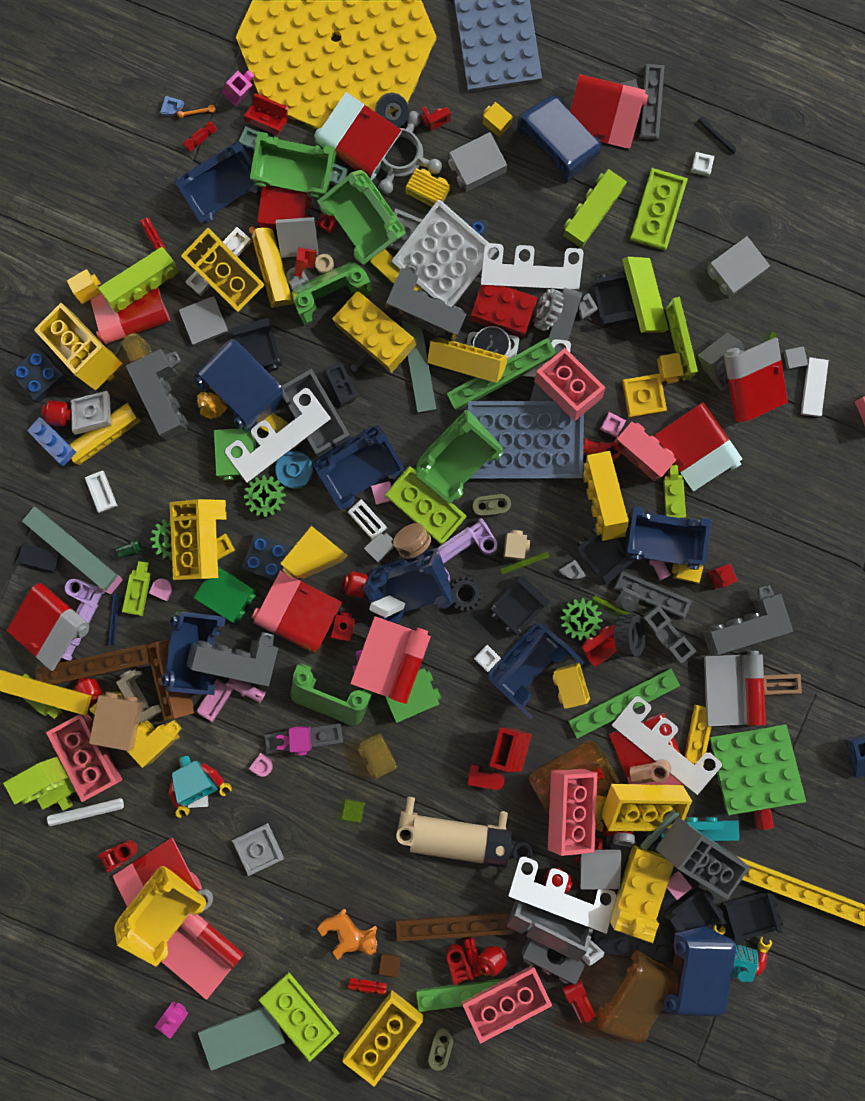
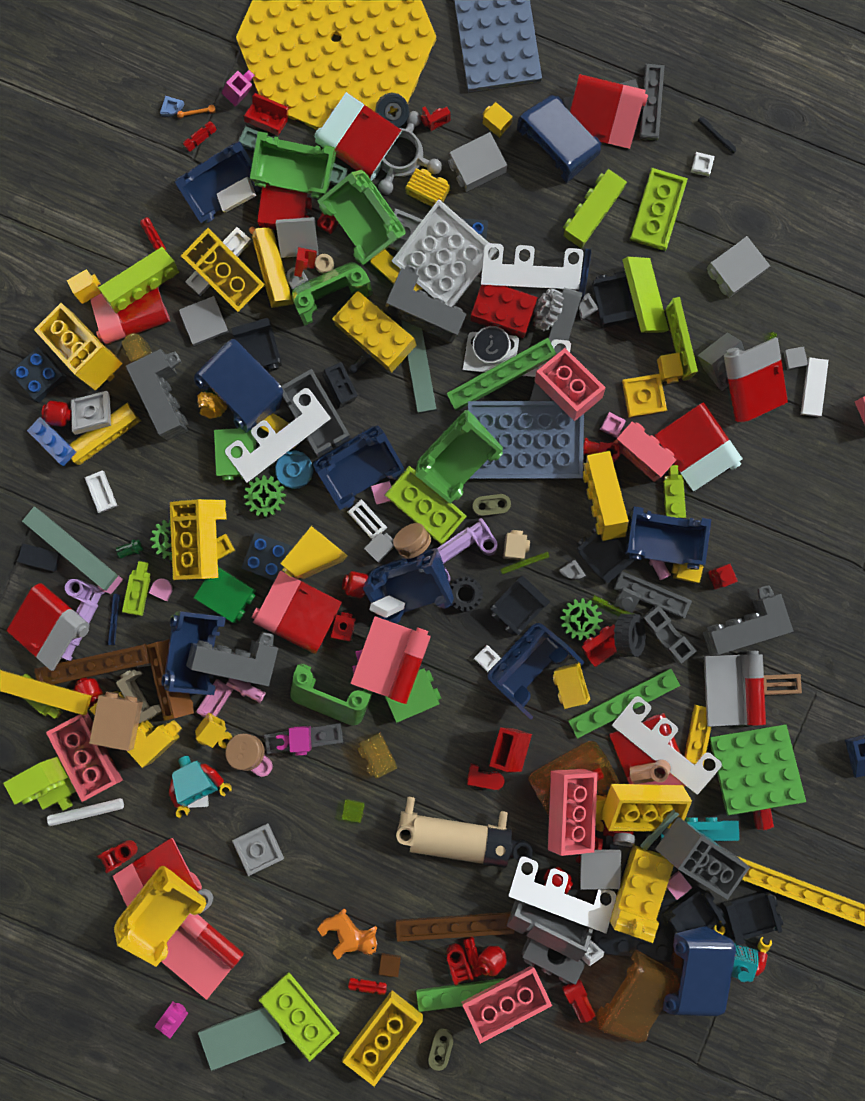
yellow brick [427,337,508,383] -> none
none -> yellow brick [195,712,232,748]
none -> white tile [217,177,256,212]
none -> medium nougat head [226,734,264,771]
none -> dark blue piece [579,248,592,297]

